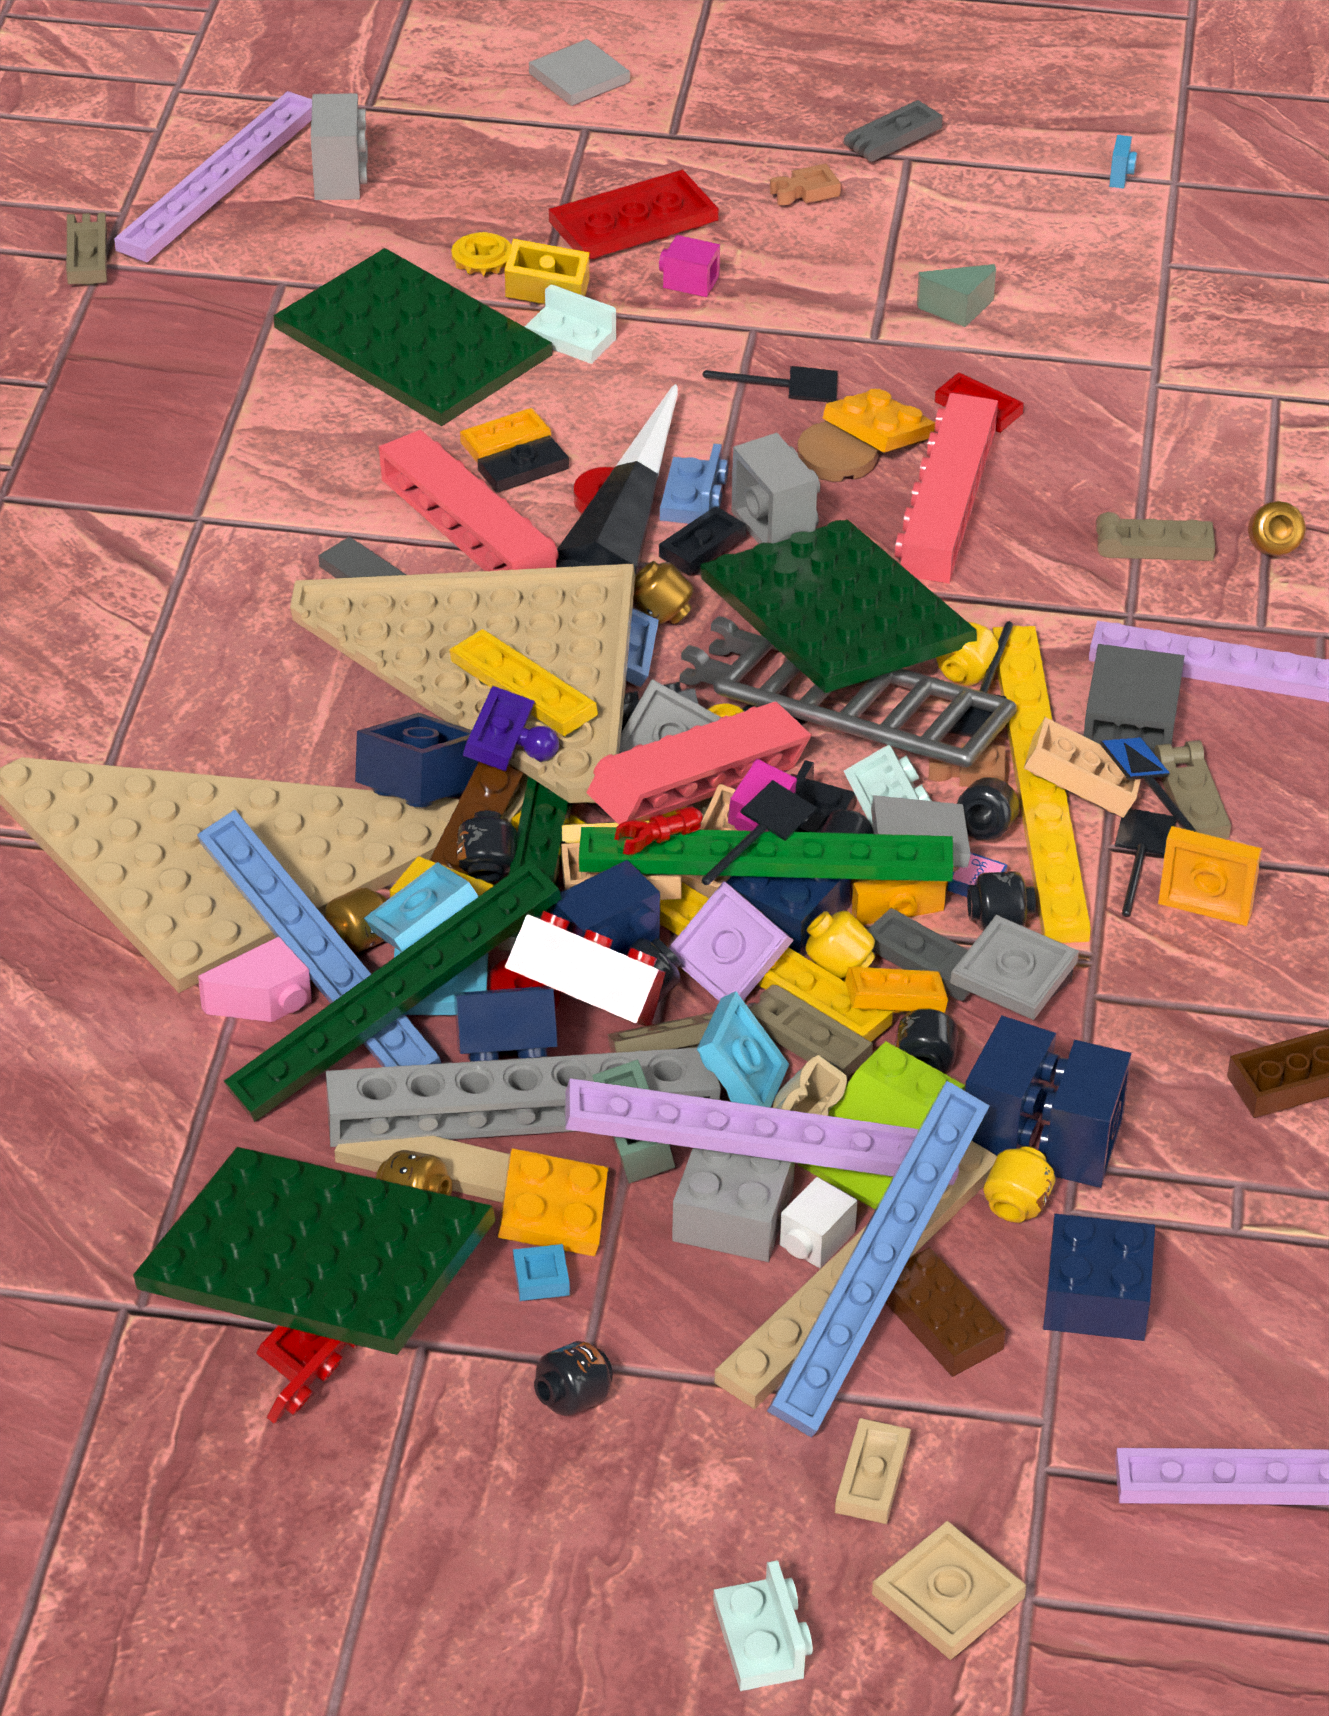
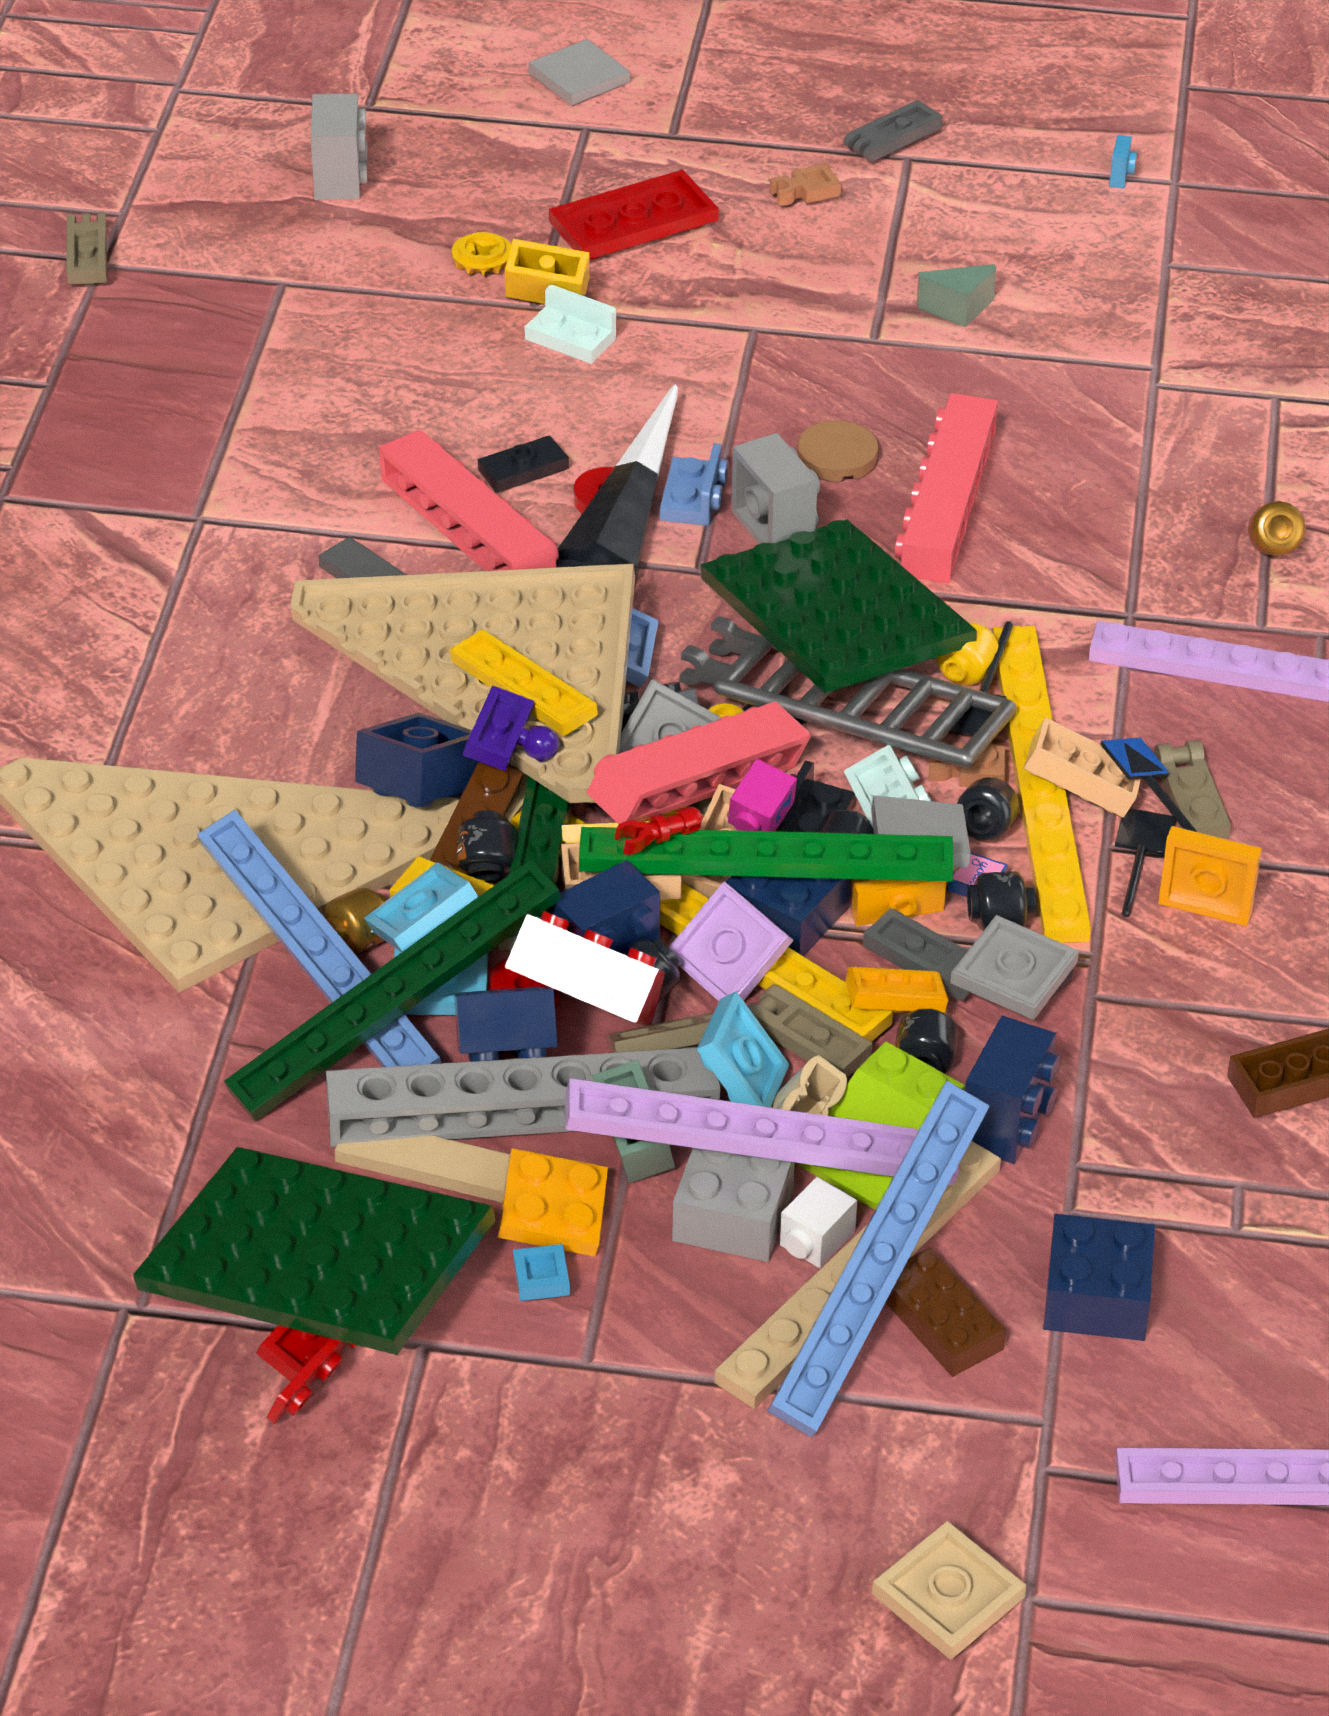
lavender plate [114,91,312,262] -> none
bright pink slope [198,937,312,1022] -> none
dark green plate [273,248,552,427] -> none
pearl gold head [375,1150,452,1196] -> none
light orange plate [460,408,551,463] -> none
black head [534,1341,613,1416] -> none
pearl gold head [633,561,693,624] -> none
dark pink brick [659,235,720,297] -> none
black plate [659,506,746,576] -> none
black piece [702,366,838,402] -> none
black piece [702,780,817,885] -> none
light aqua bracket [713,1560,813,1691] -> none
yellow head [805,911,875,979] -> none
light orange plate [822,389,935,453] -> none
tan plate [835,1418,911,1524] -> none
red tile [935,372,1024,433] -> none
yellow head [983,1147,1056,1223] -> none
dark blue brick [1038,1039,1132,1188] -> none
dark grey brick [1083,644,1185,753] -> none
dark tan plate [1096,512,1215,561] -> none

